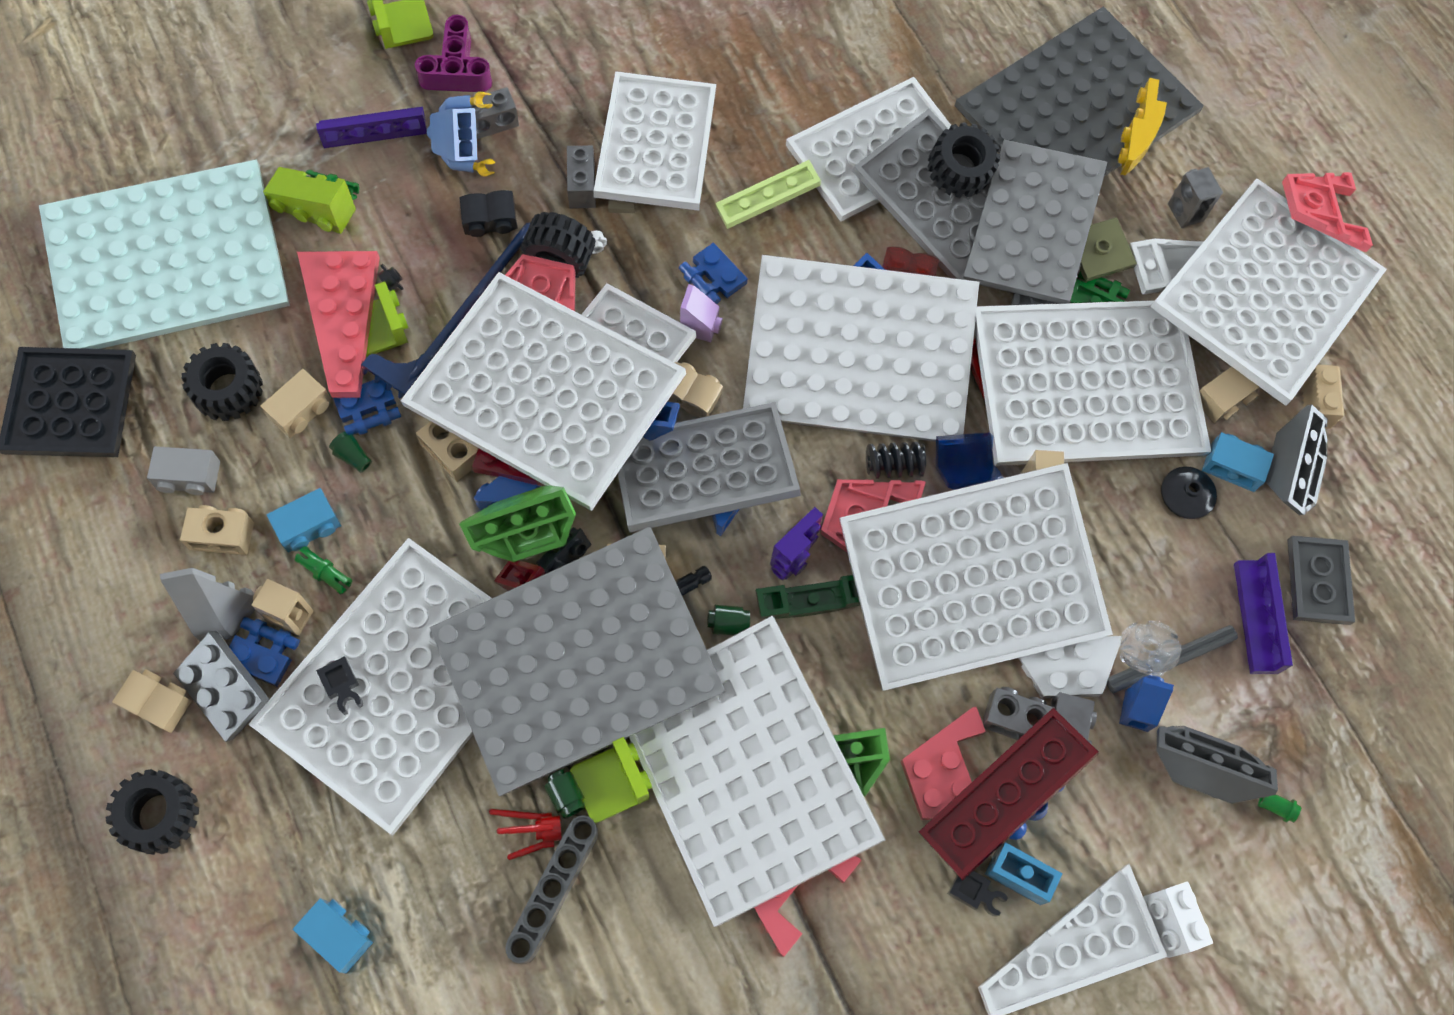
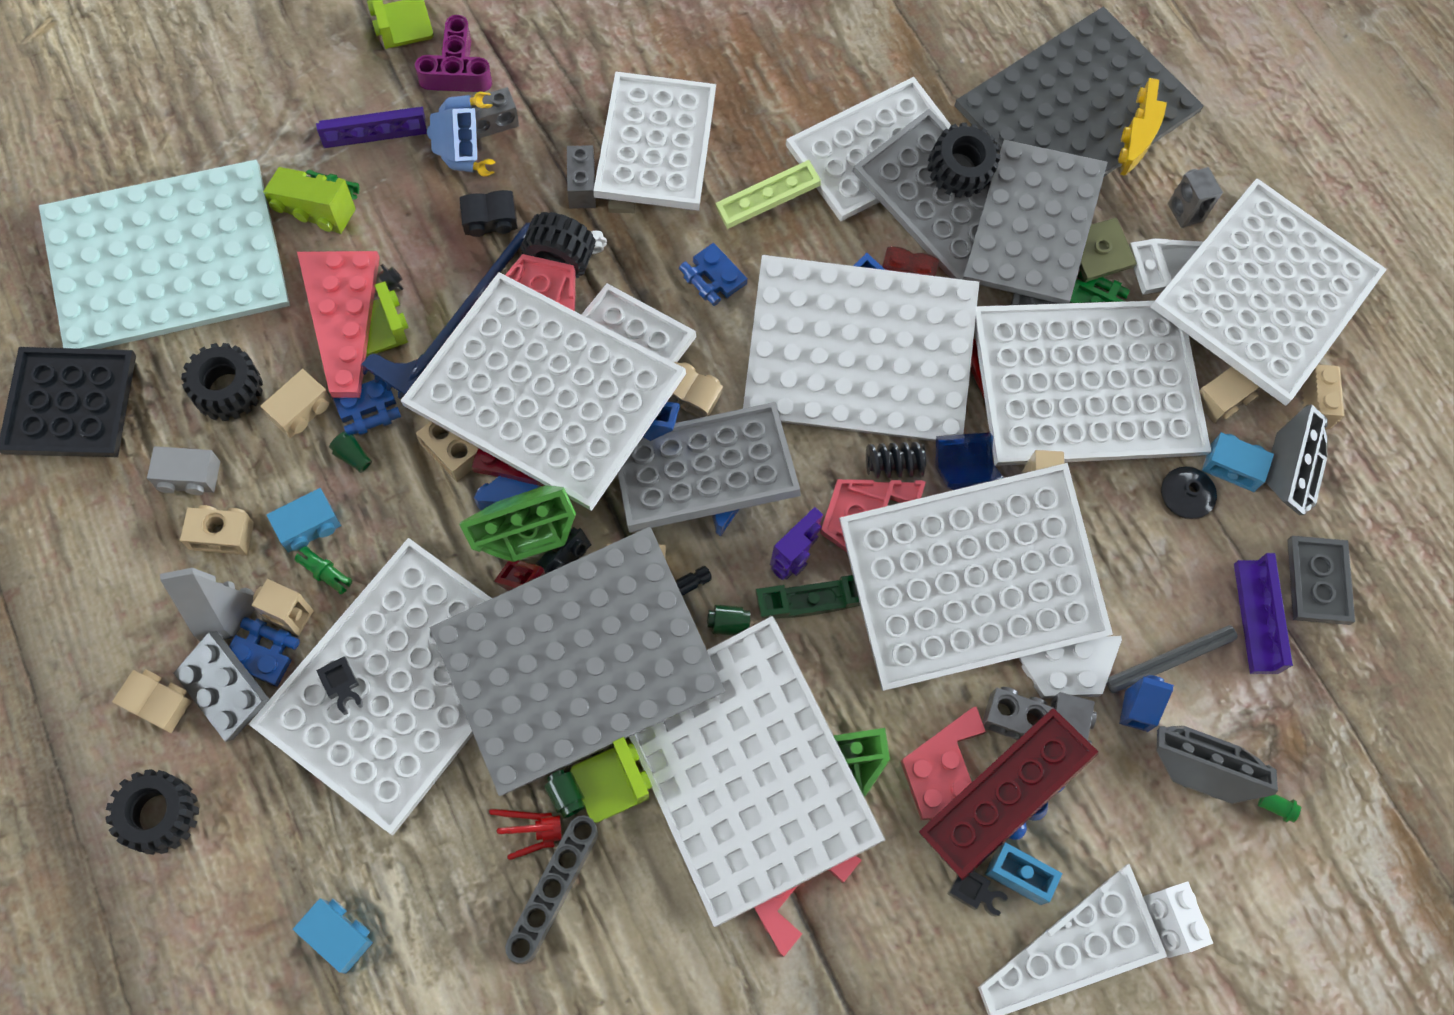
lavender slope [680,284,723,342] -> none
clear plate [1120,621,1181,677] -> none
coral wing [1282,172,1373,252] -> none

